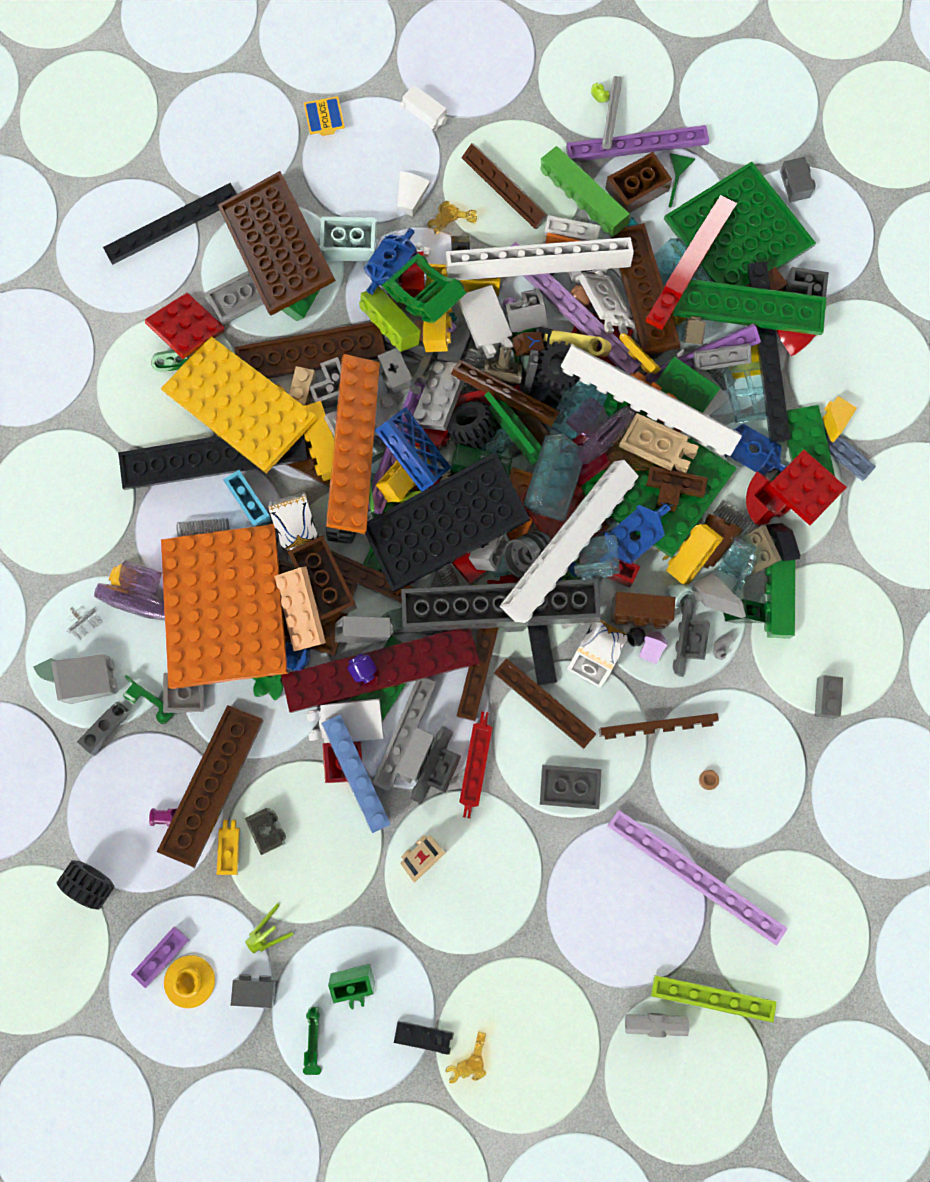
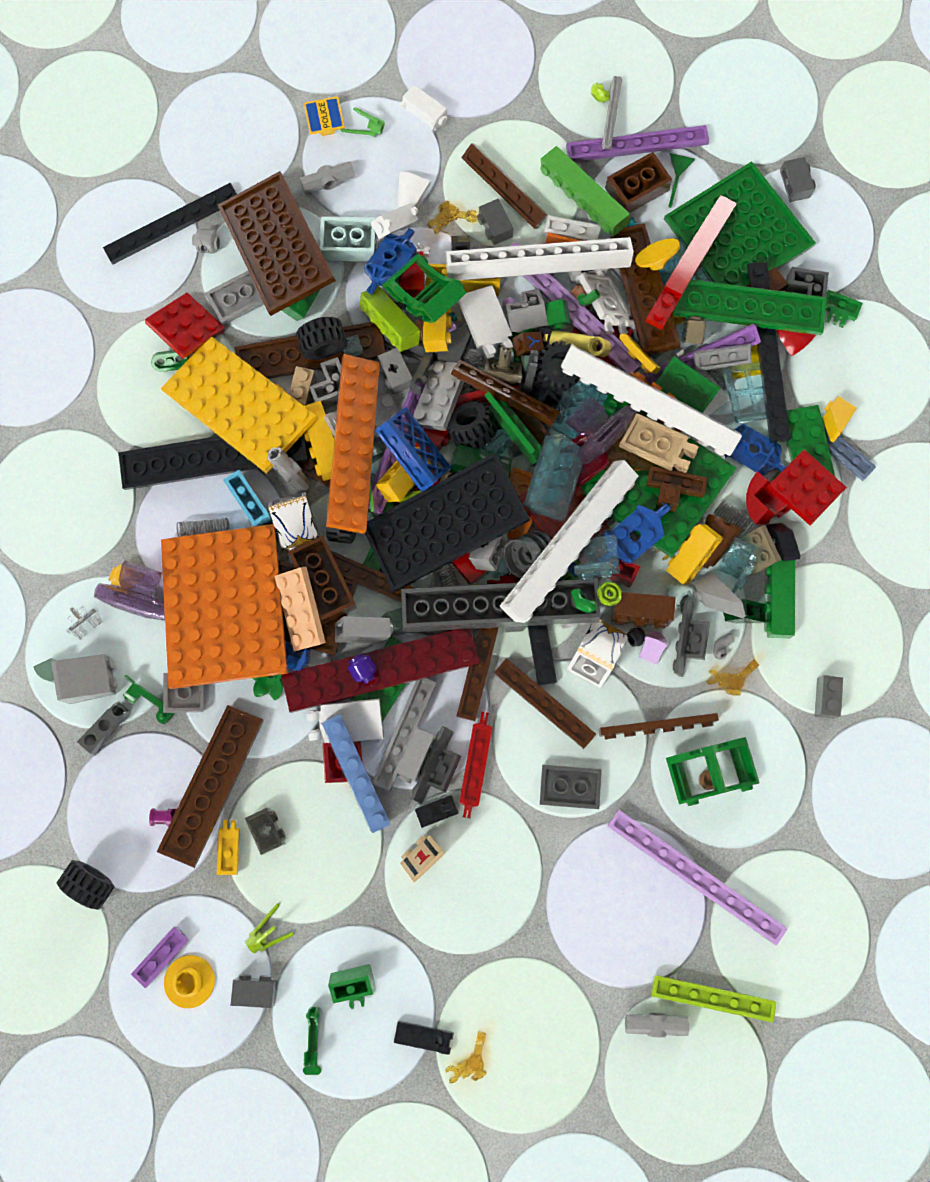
none -> light grey head [192,228,220,254]
none -> light grey piece [267,447,311,492]
none -> black tyre [296,317,348,360]
none -> light grey piece [300,161,355,194]
none -> bright green plant [340,107,385,137]
none -> clear light blue tile [343,334,363,356]
none -> white brick [371,203,418,239]
none -> black hinge [415,795,459,828]
none -> dark grey brick [477,198,514,245]
none -> green brick [545,299,571,330]
none -> green arm [571,588,597,613]
none -> green arm [577,289,600,307]
none -> lime plate [597,581,621,606]
none -> yellow piece [635,238,680,270]
none -> green window [666,737,760,806]
none -> clear yellow piece [706,659,759,696]
none -> green hinge [825,290,863,328]

